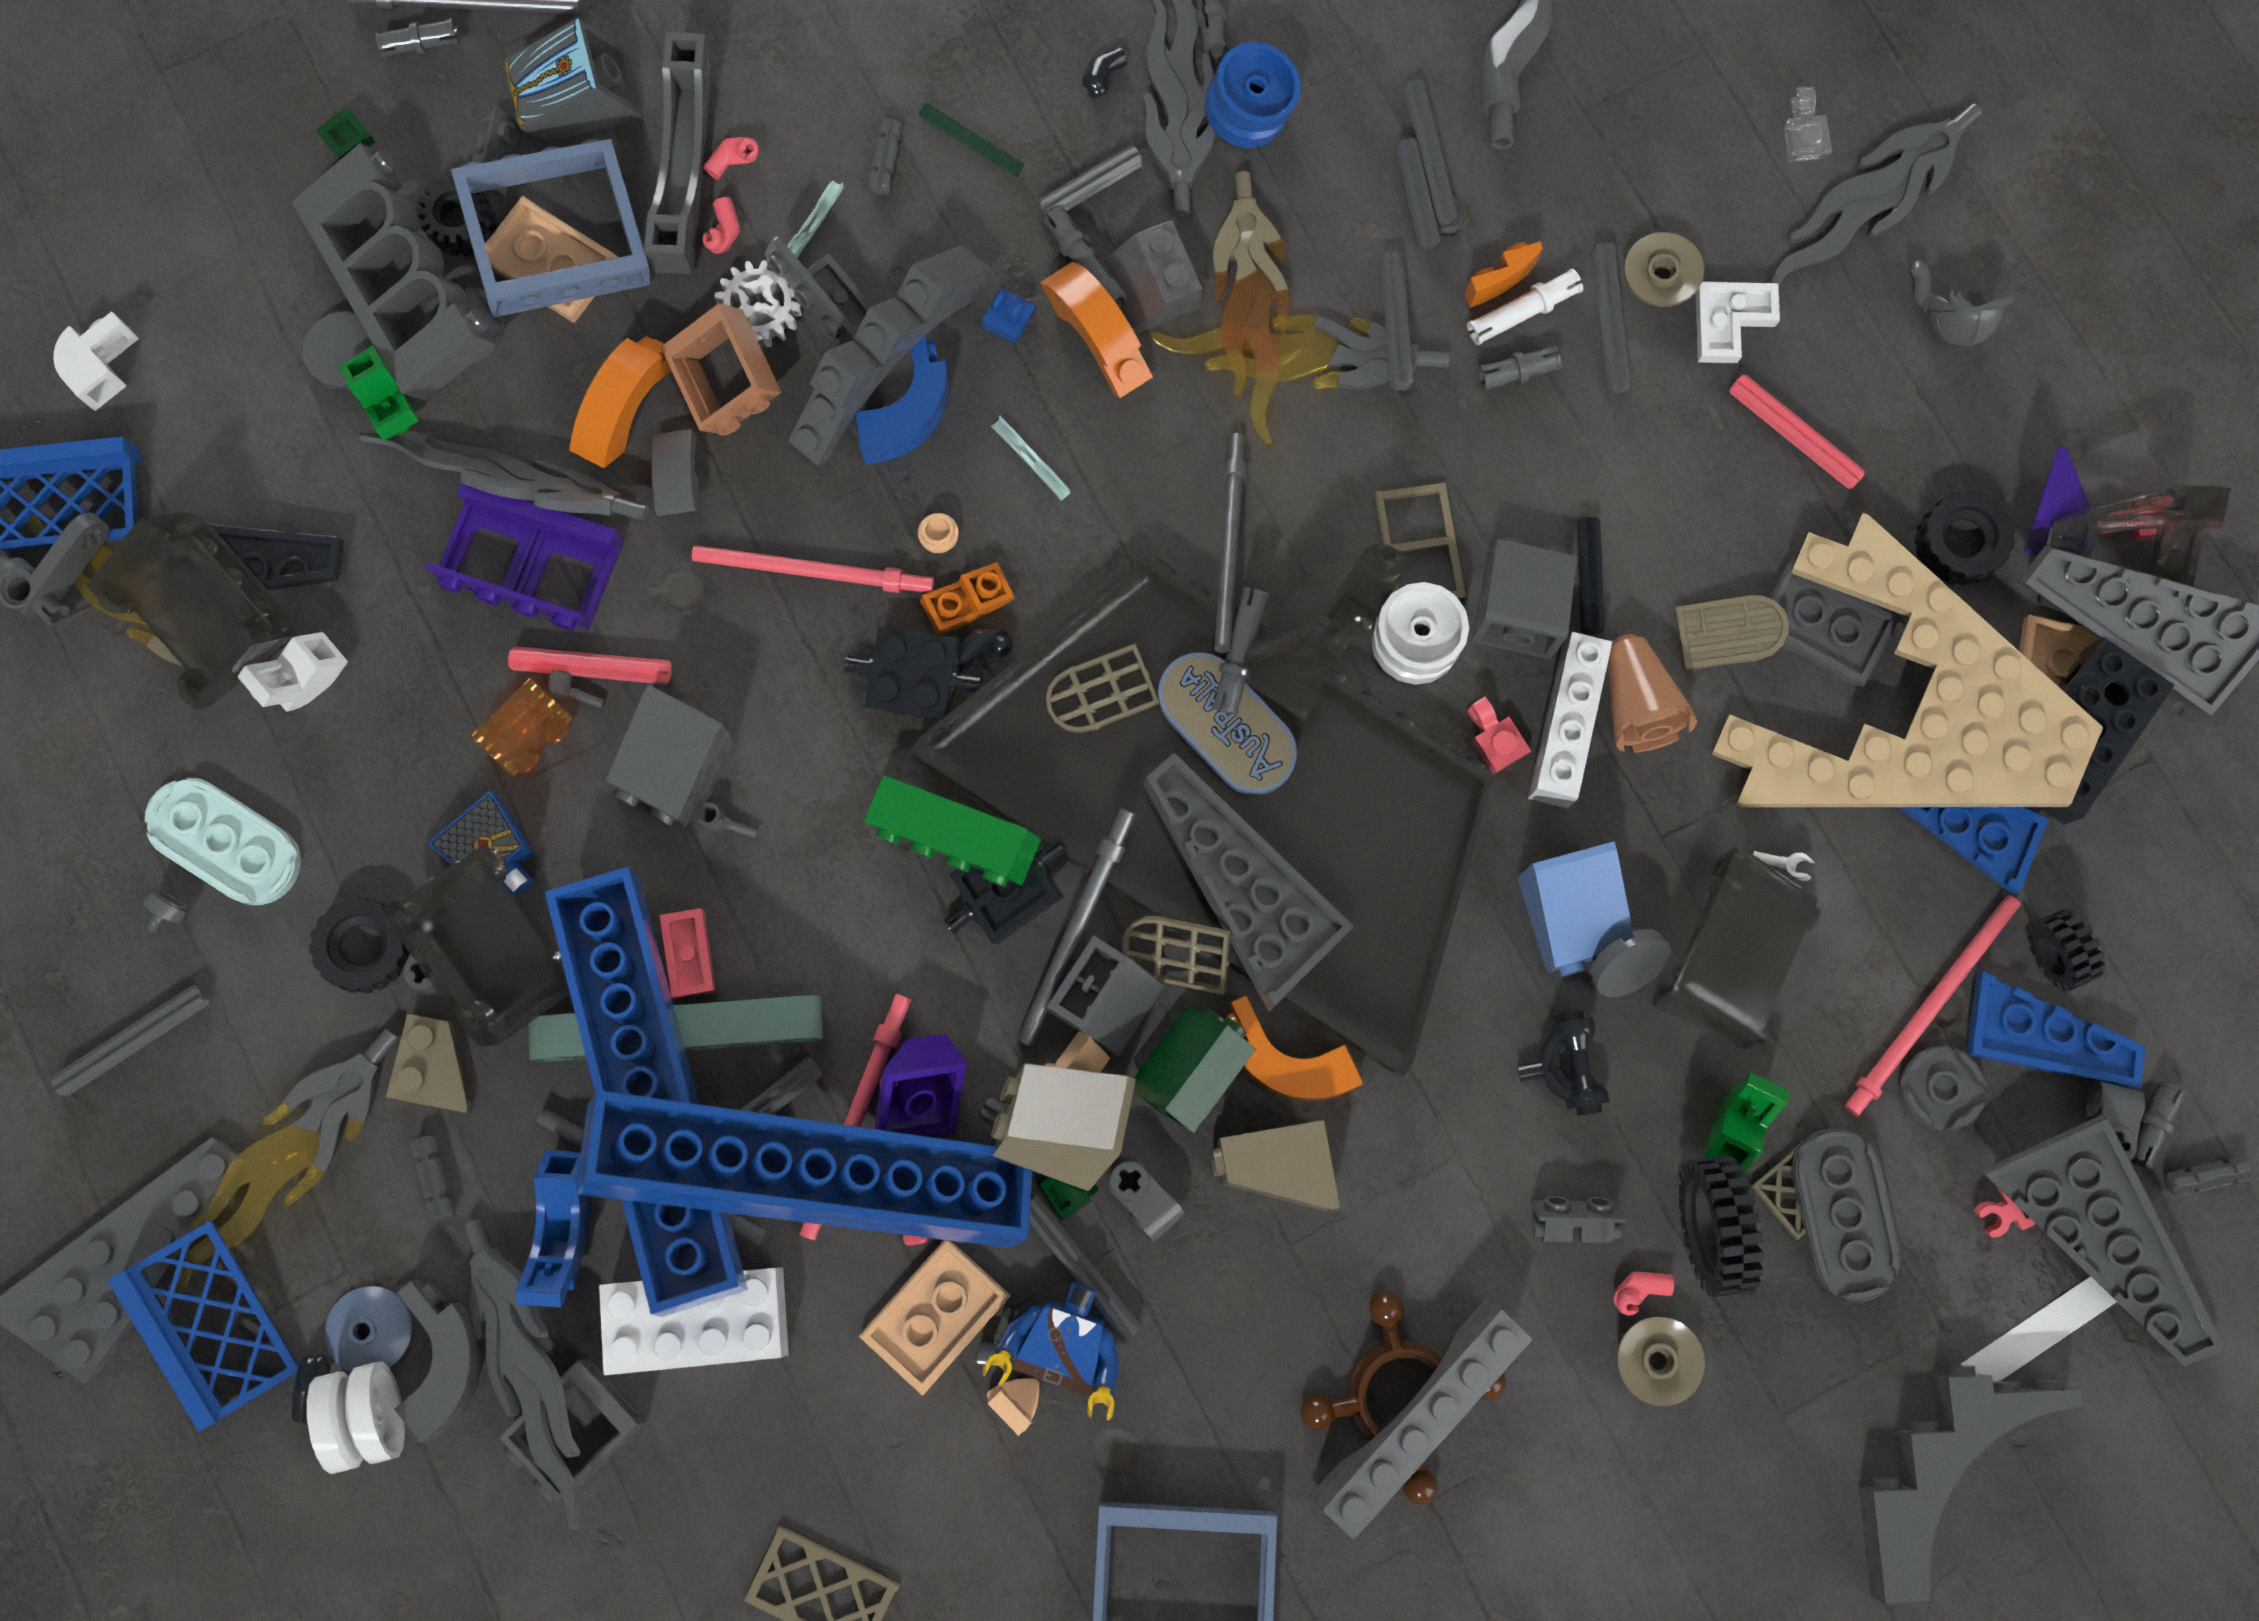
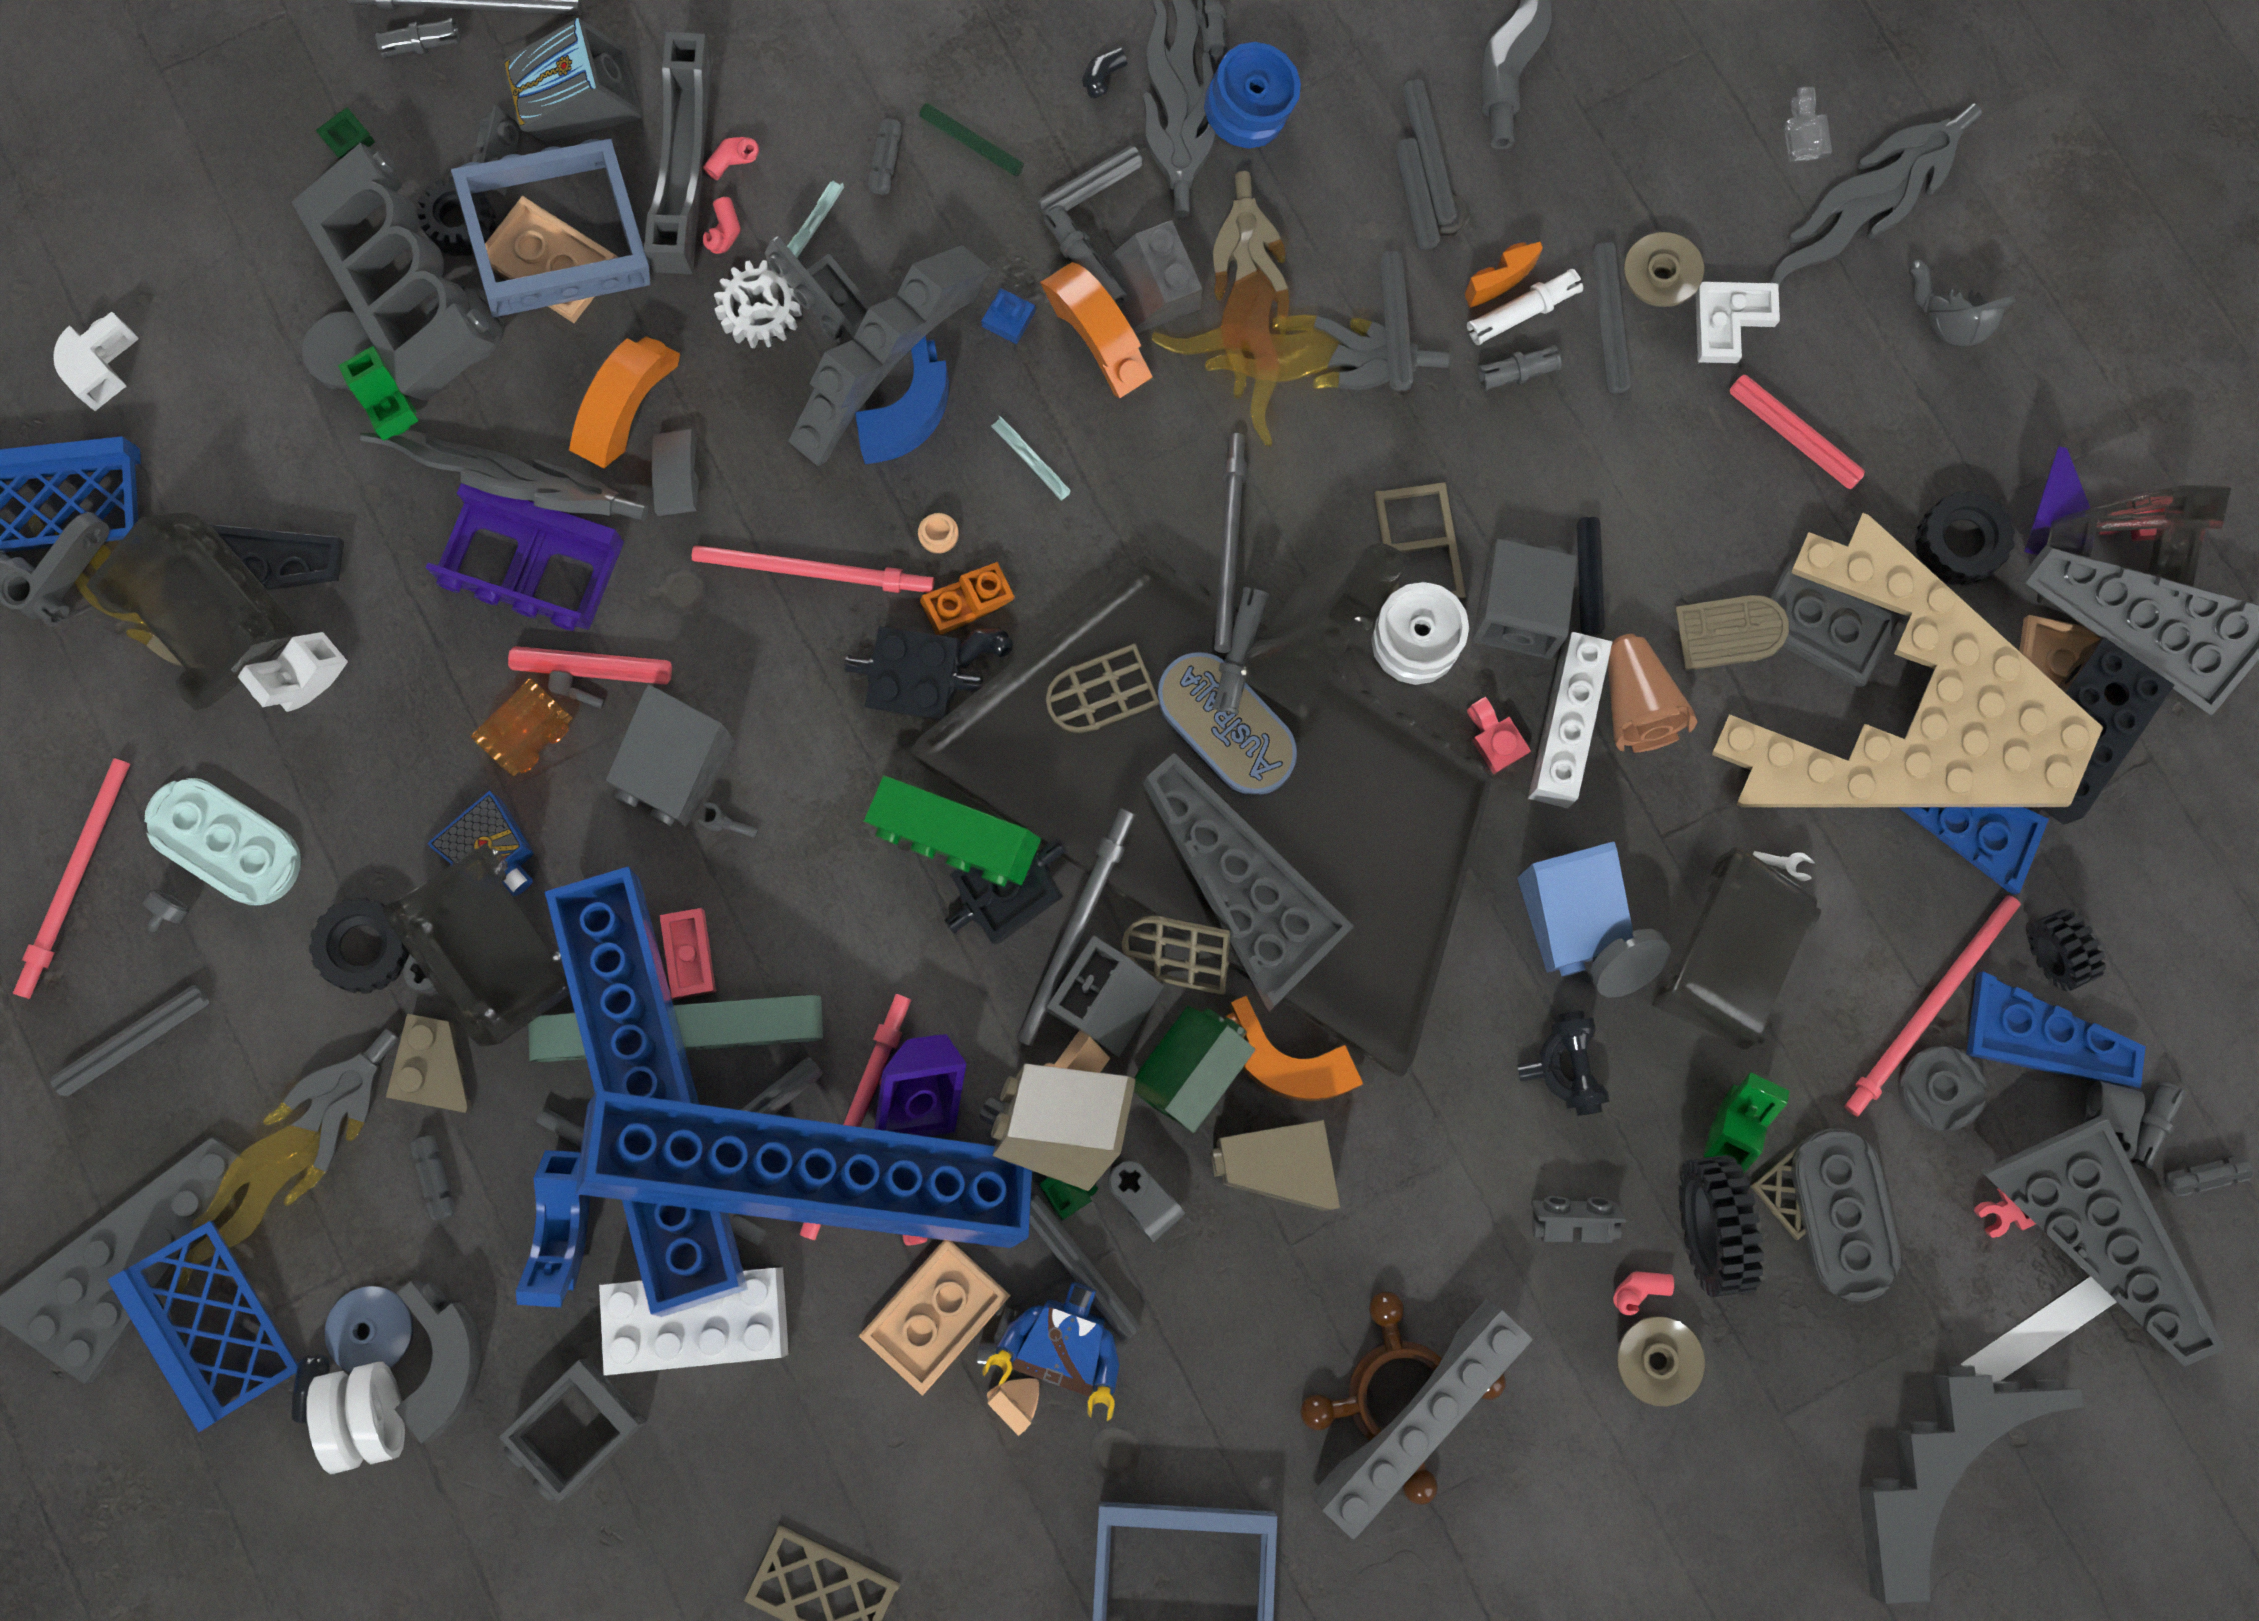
dark grey piece [464,1219,580,1531] -> none
nougat window [661,303,782,435] -> none
none -> coral bar [12,758,130,999]

